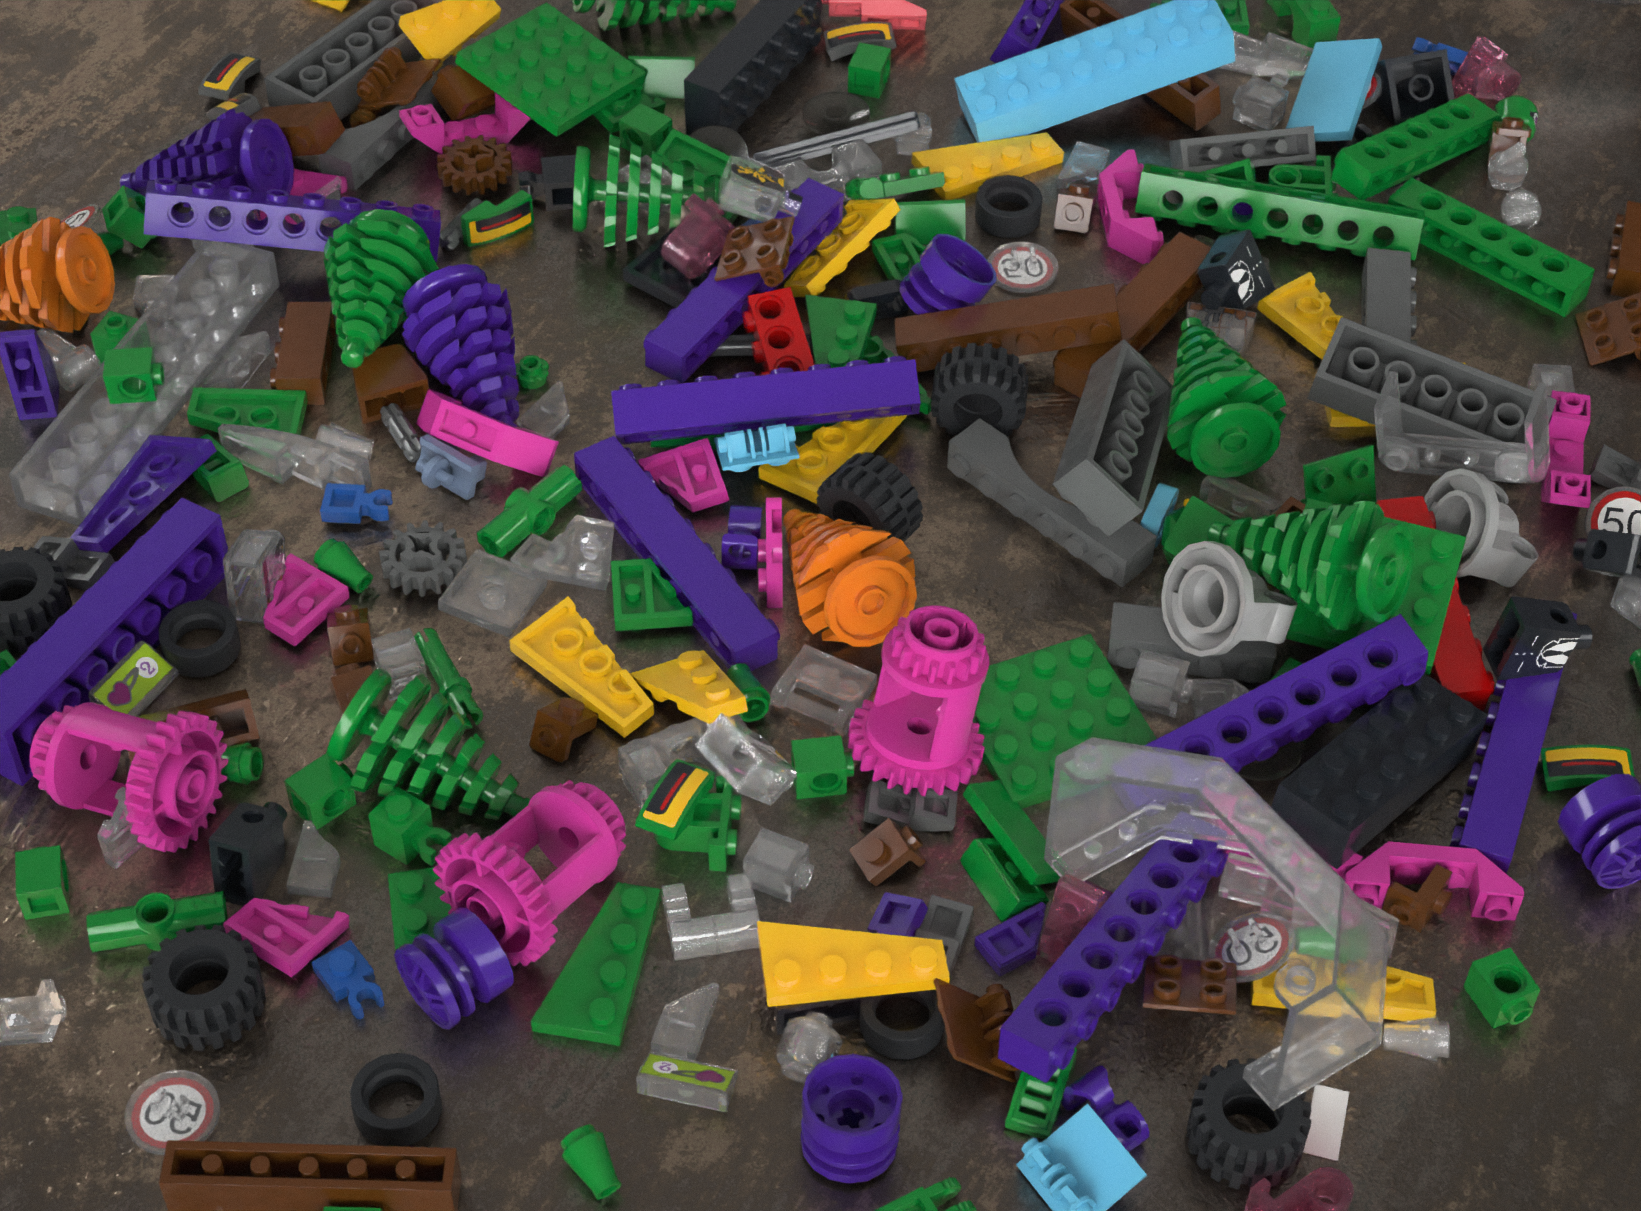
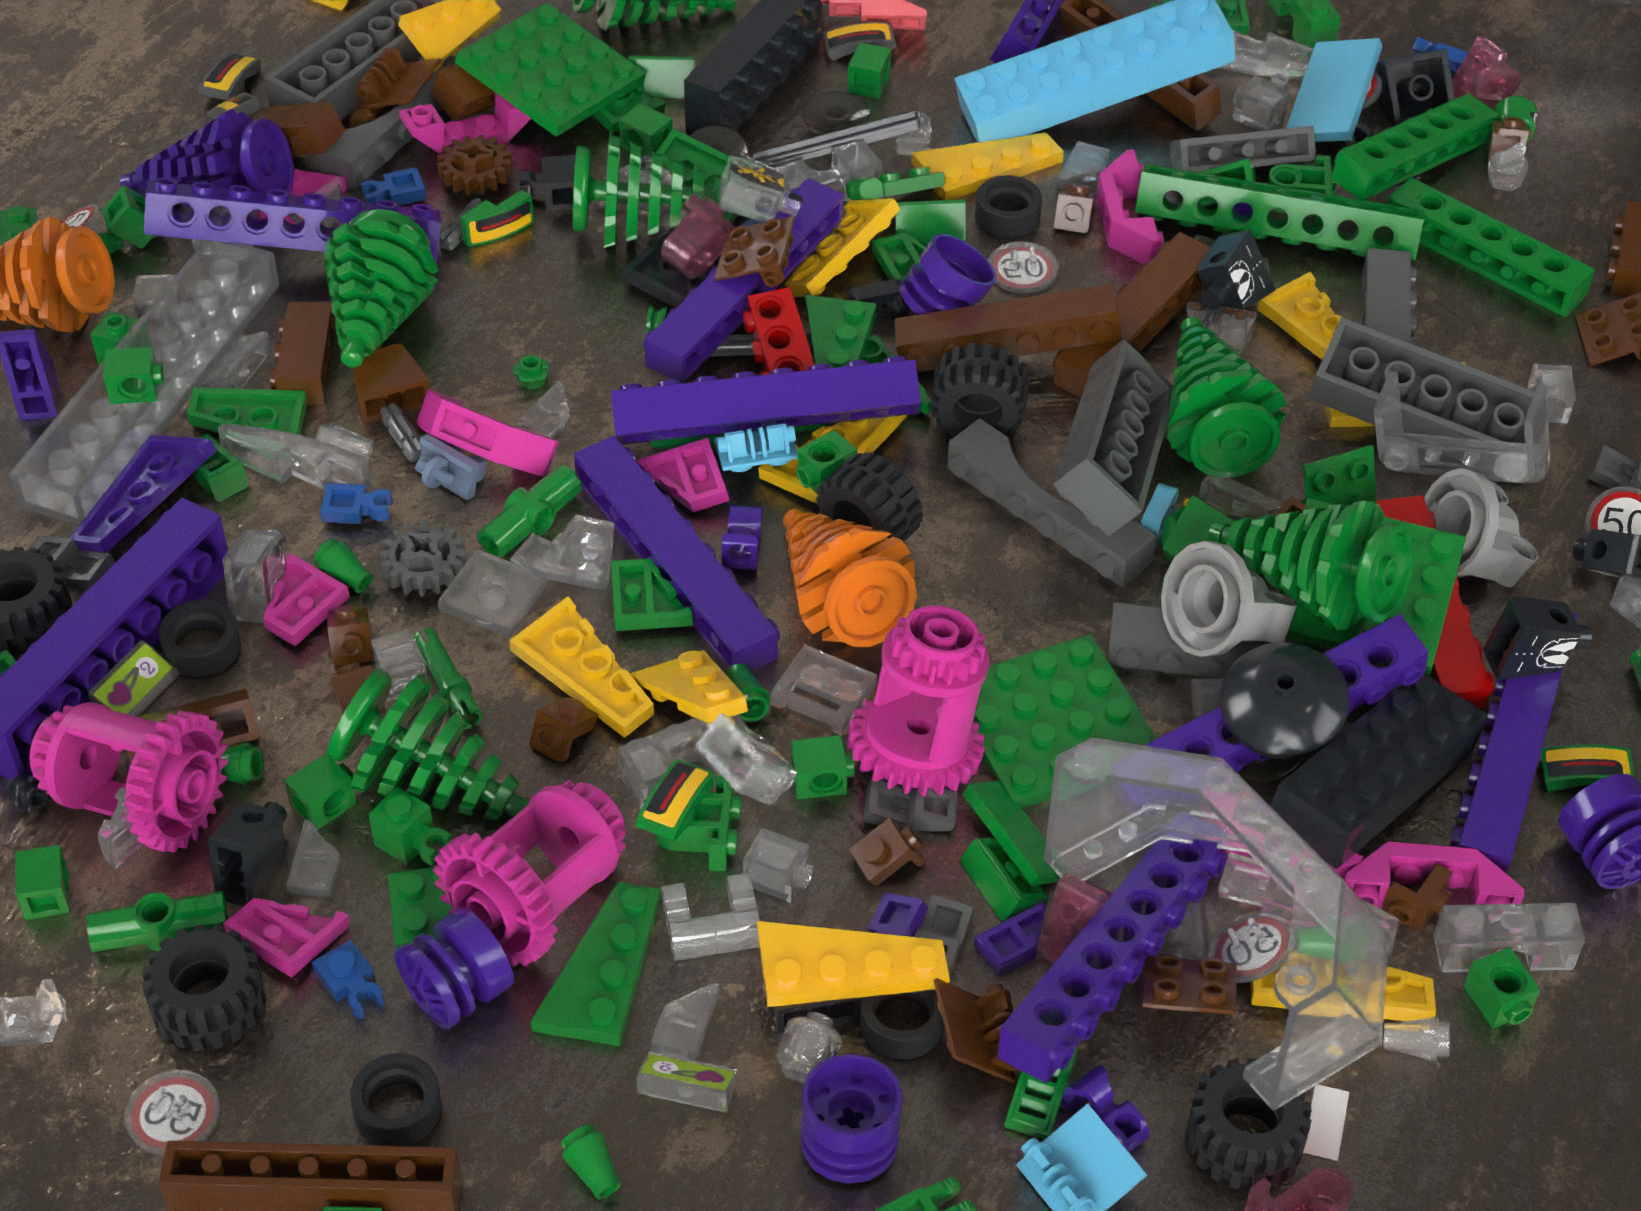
clear piece [37,328,102,392] -> none
dark purple plant [402,264,519,427] -> none
dark pink wing [758,497,783,608] -> none
clear brick [1129,649,1194,718] -> none
clear piece [1500,188,1541,230] -> none
dark pink slope [1541,390,1591,508] -> none
none -> black plate [8,772,49,813]
none -> blue plate [360,167,426,205]
none -> green bush [646,306,669,335]
none -> green brick [796,429,858,494]
none -> black dish [1220,642,1350,759]
none -> clear arch [1433,903,1585,972]

